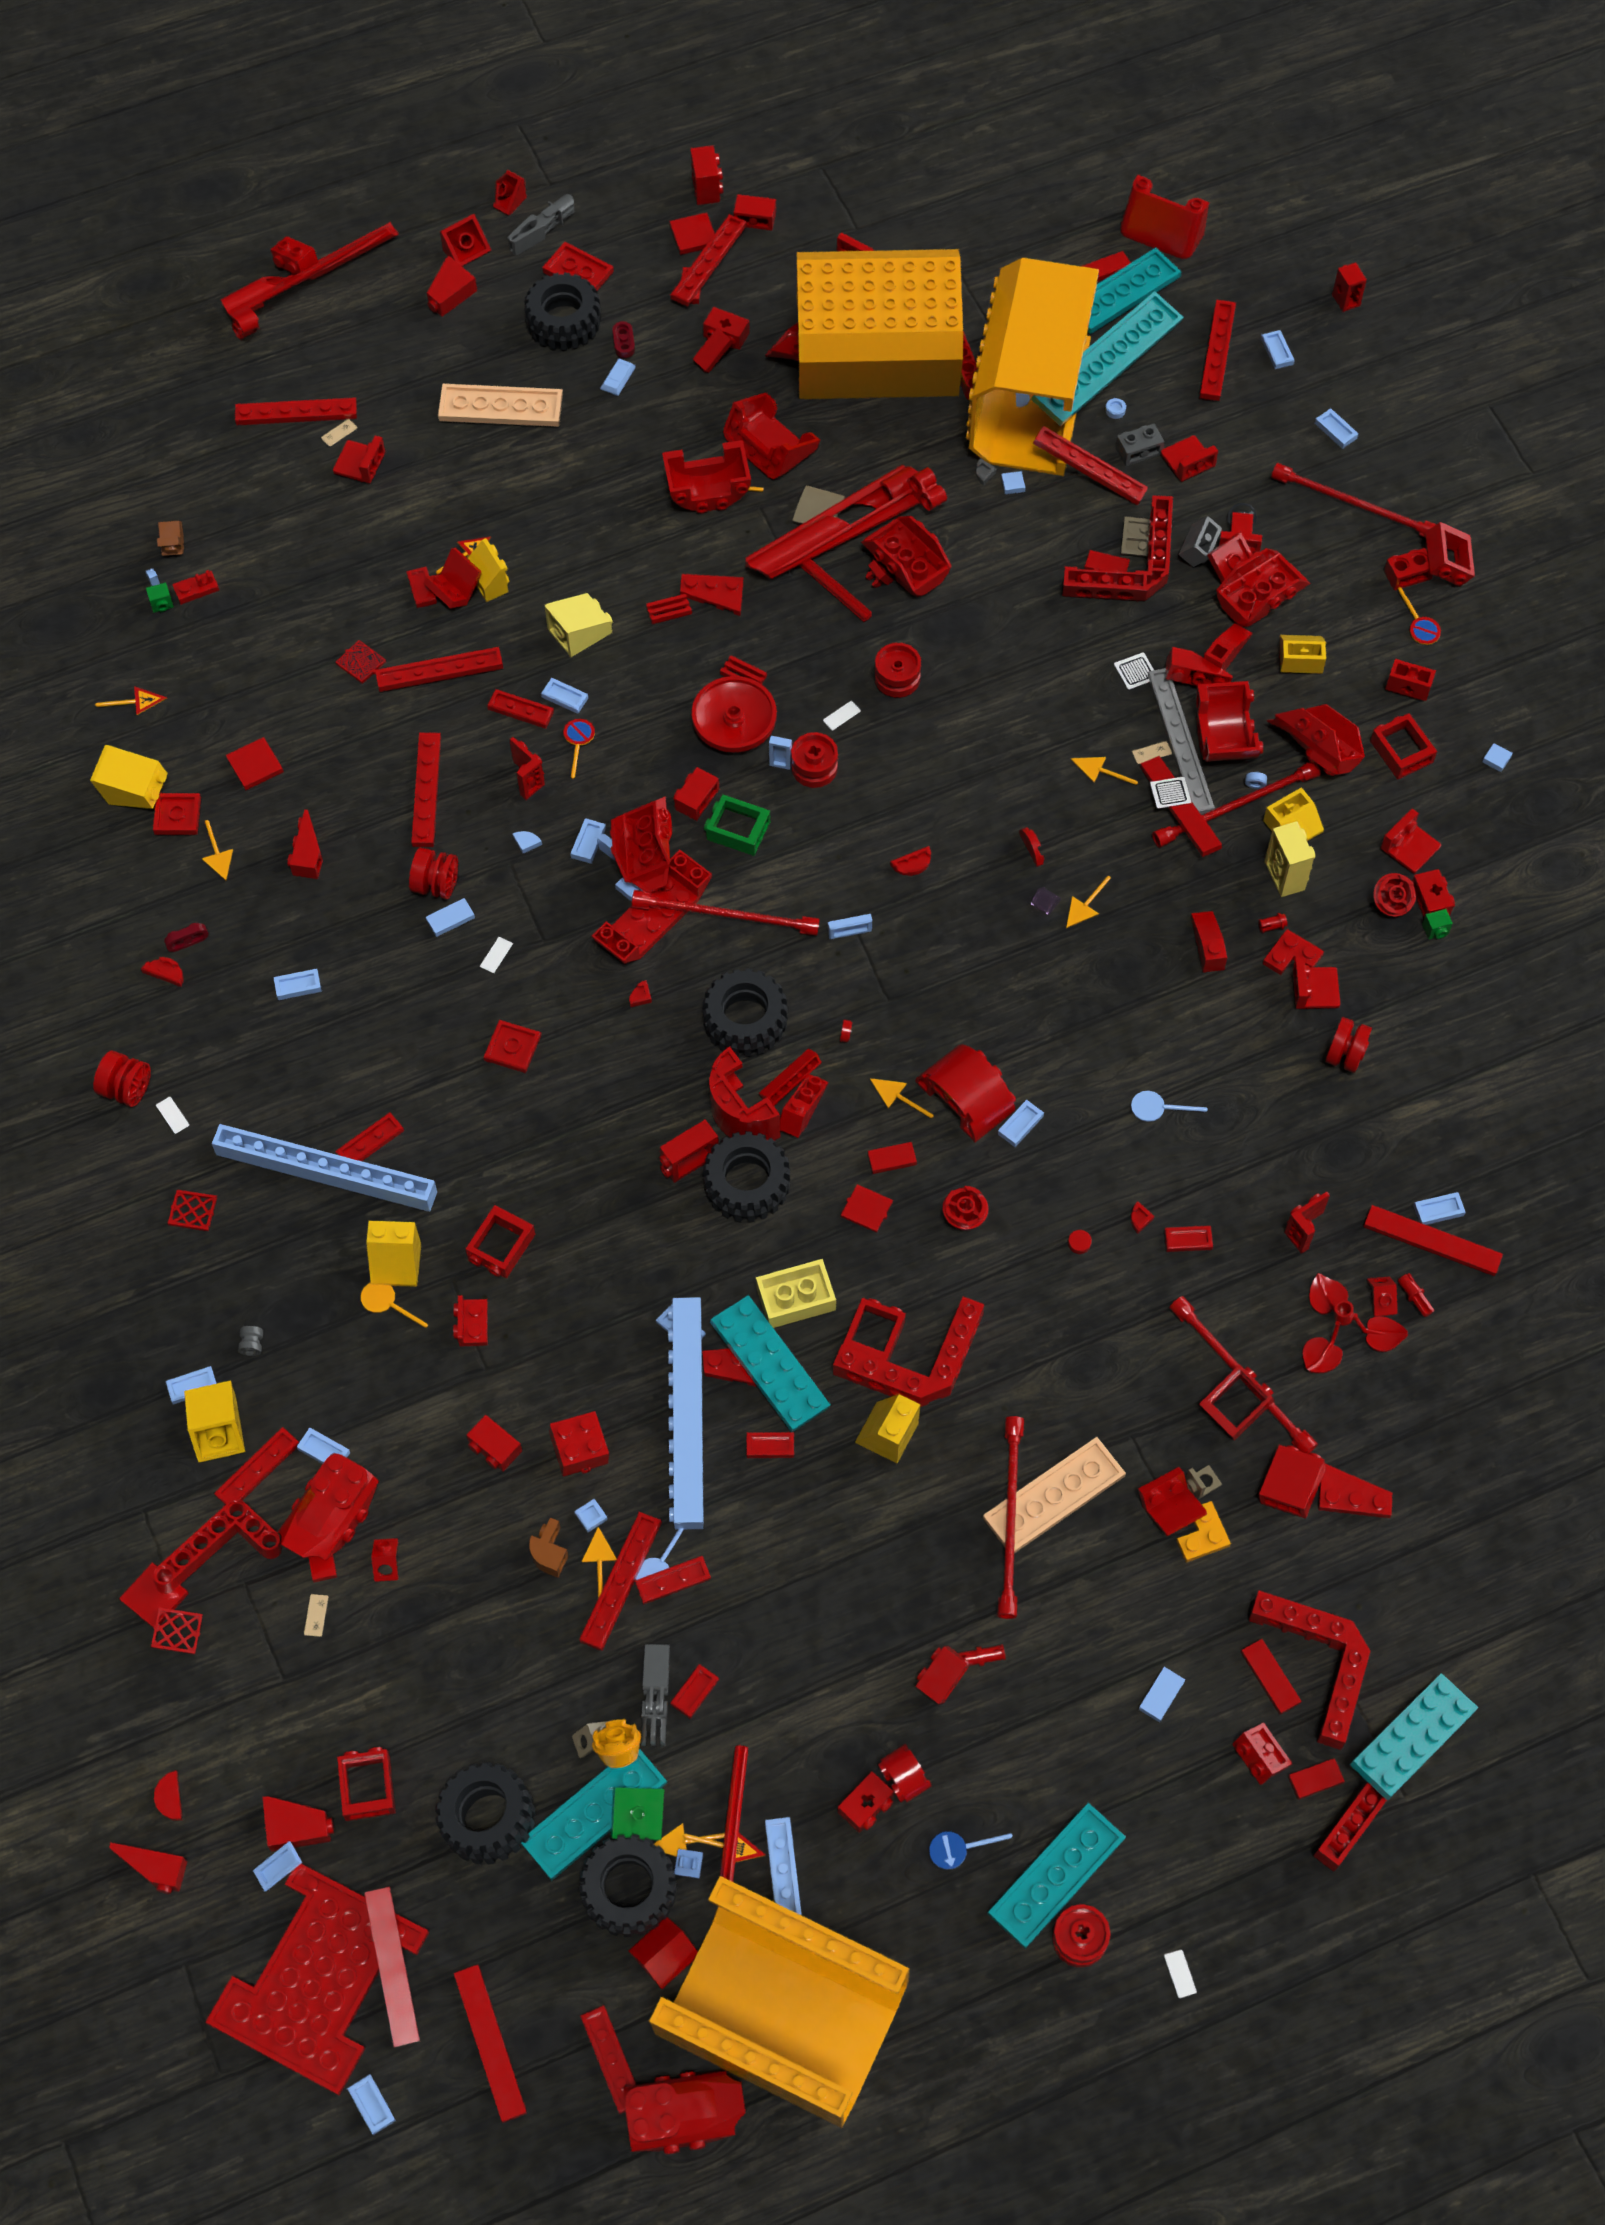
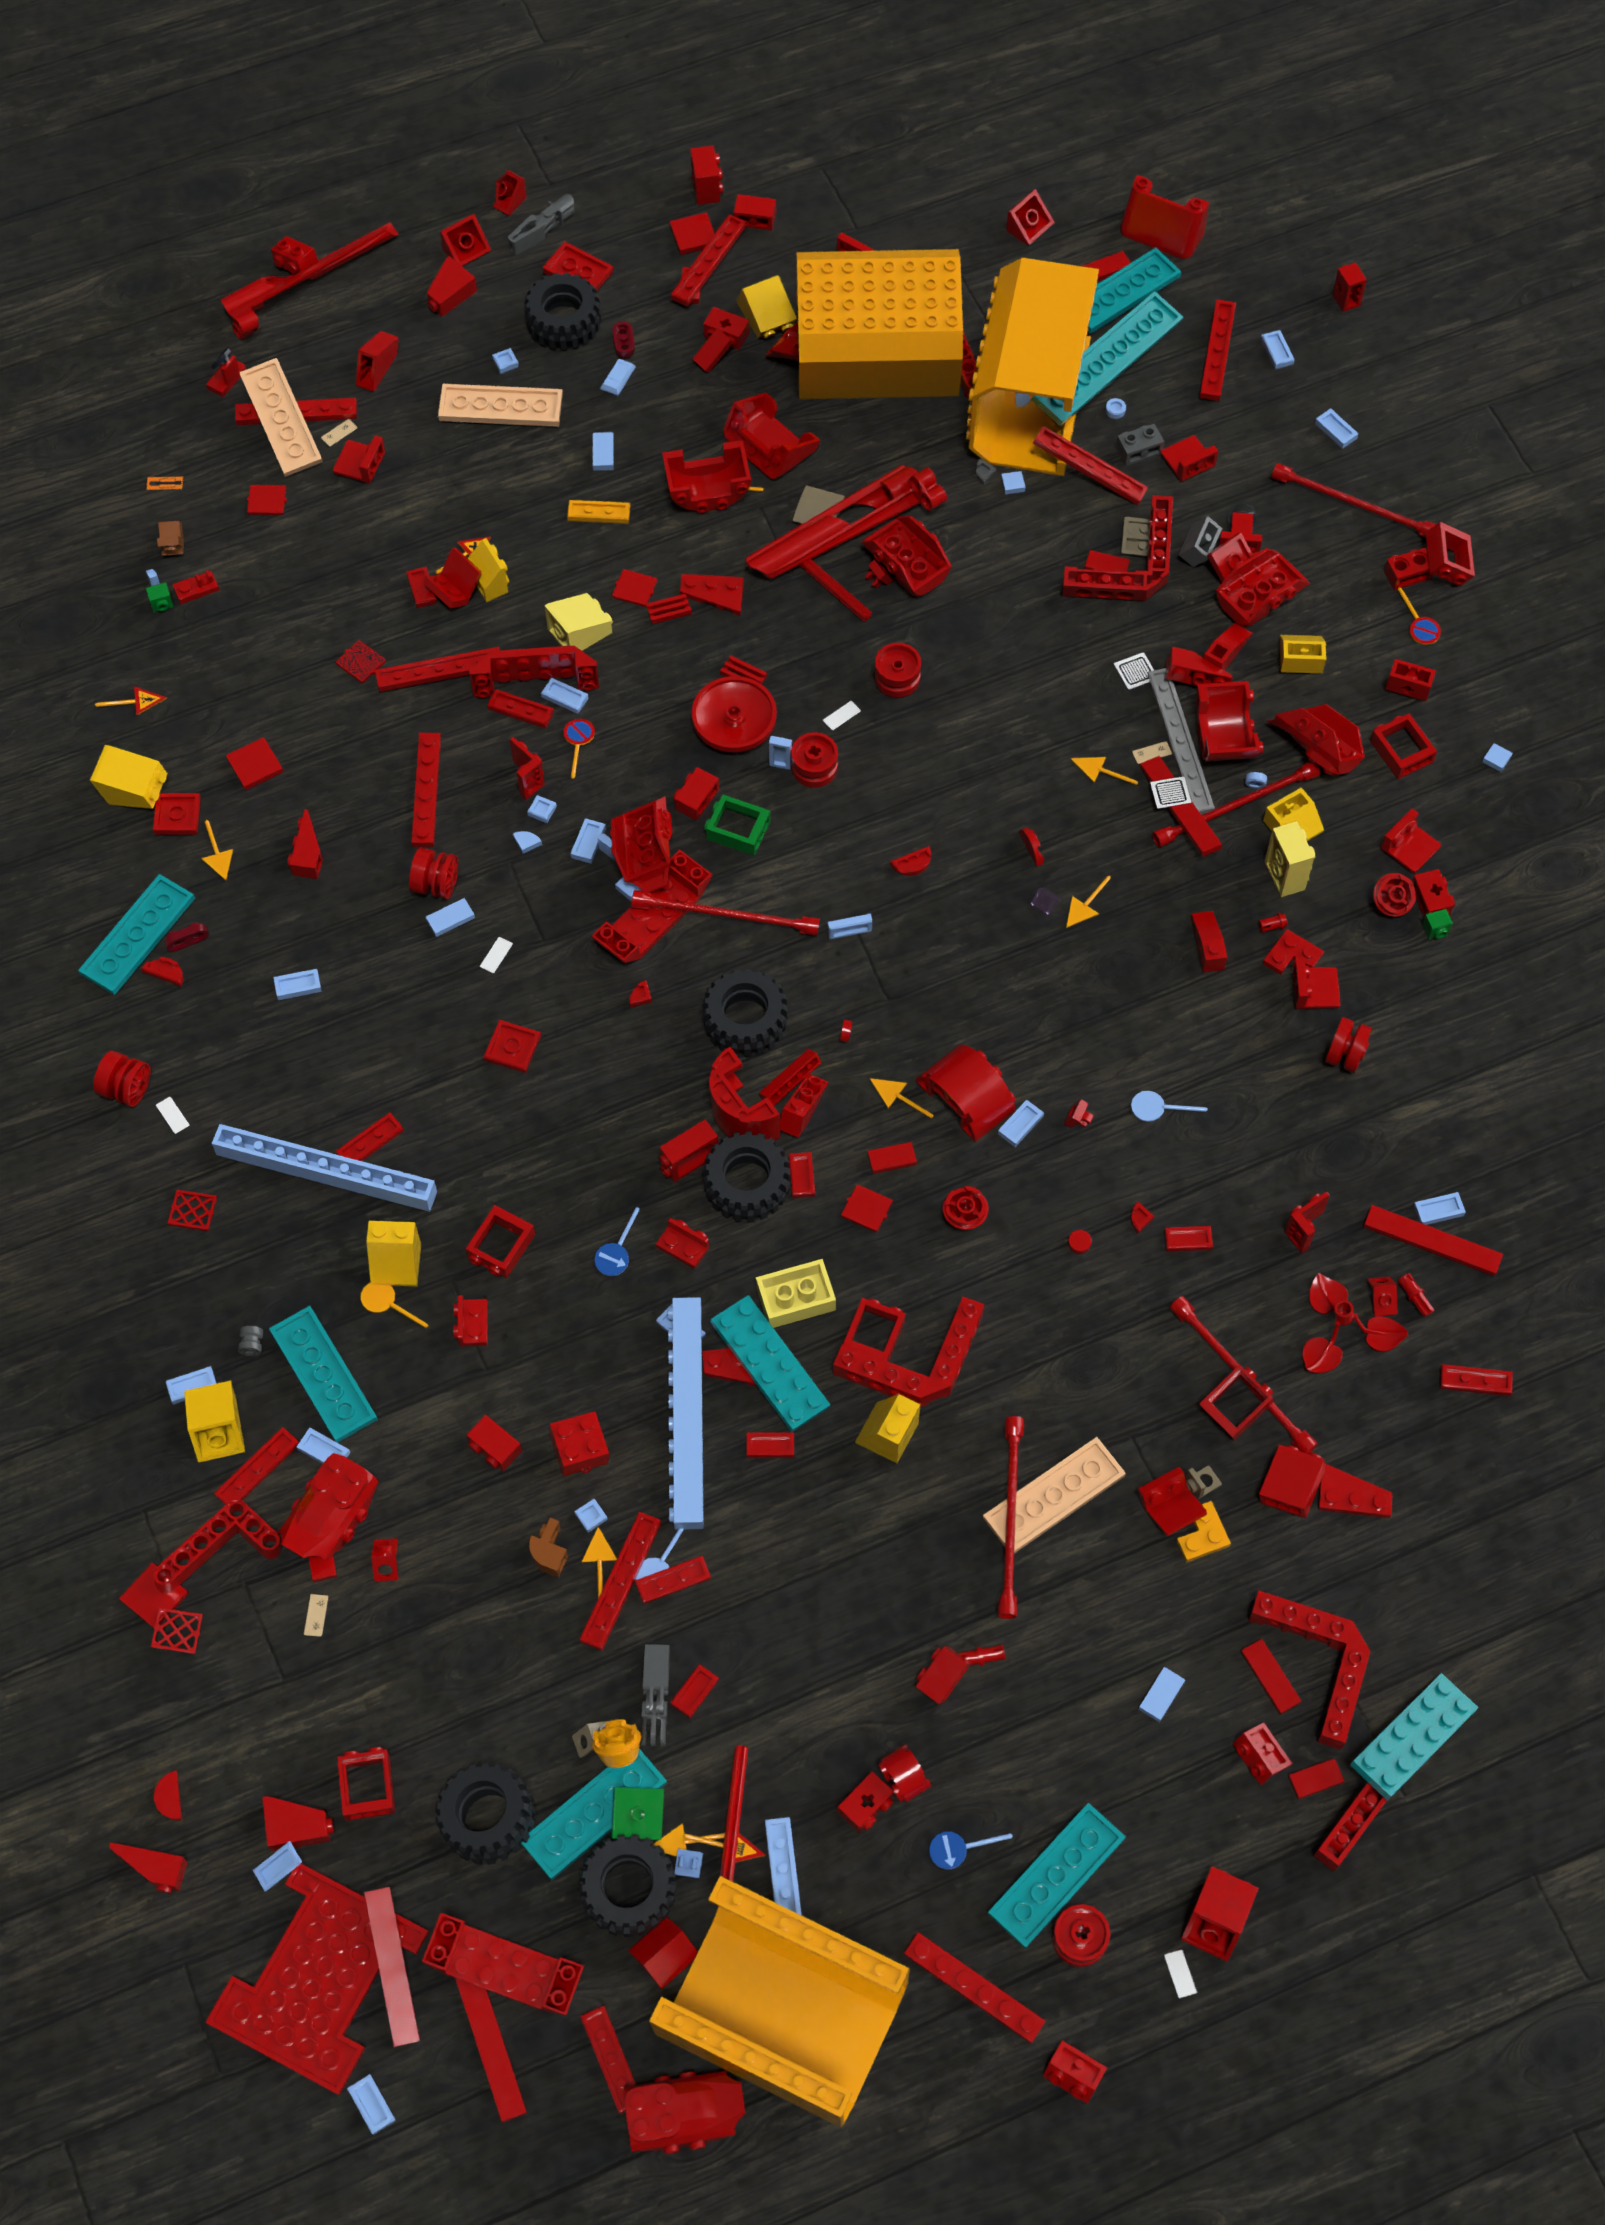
none -> teal plate [78,874,195,996]
none -> orange sticker [147,477,183,490]
none -> red piece [206,346,247,398]
none -> light nougat plate [239,358,323,477]
none -> red piece [247,485,287,515]
none -> teal plate [269,1306,378,1443]
none -> red slope [356,331,399,392]
none -> red slope [422,1913,584,2016]
none -> red slope [469,645,599,698]
none -> light blue tile [492,348,519,374]
none -> light blue tile [527,795,557,823]
none -> light orange tile [567,500,630,524]
none -> light blue tile [593,432,614,471]
none -> blue piece [595,1207,639,1276]
none -> red piece [612,569,658,607]
none -> red bracket [656,1218,709,1269]
none -> yellow slope [736,275,797,339]
none -> red tile [789,1152,815,1198]
none -> red plate [904,1932,1046,2044]
none -> red slope [1006,189,1055,245]
none -> red bracket [1043,2041,1107,2103]
none -> red tile [1064,1099,1094,1128]
none -> red slope [1181,1866,1259,1962]
none -> red tile [1440,1364,1513,1396]

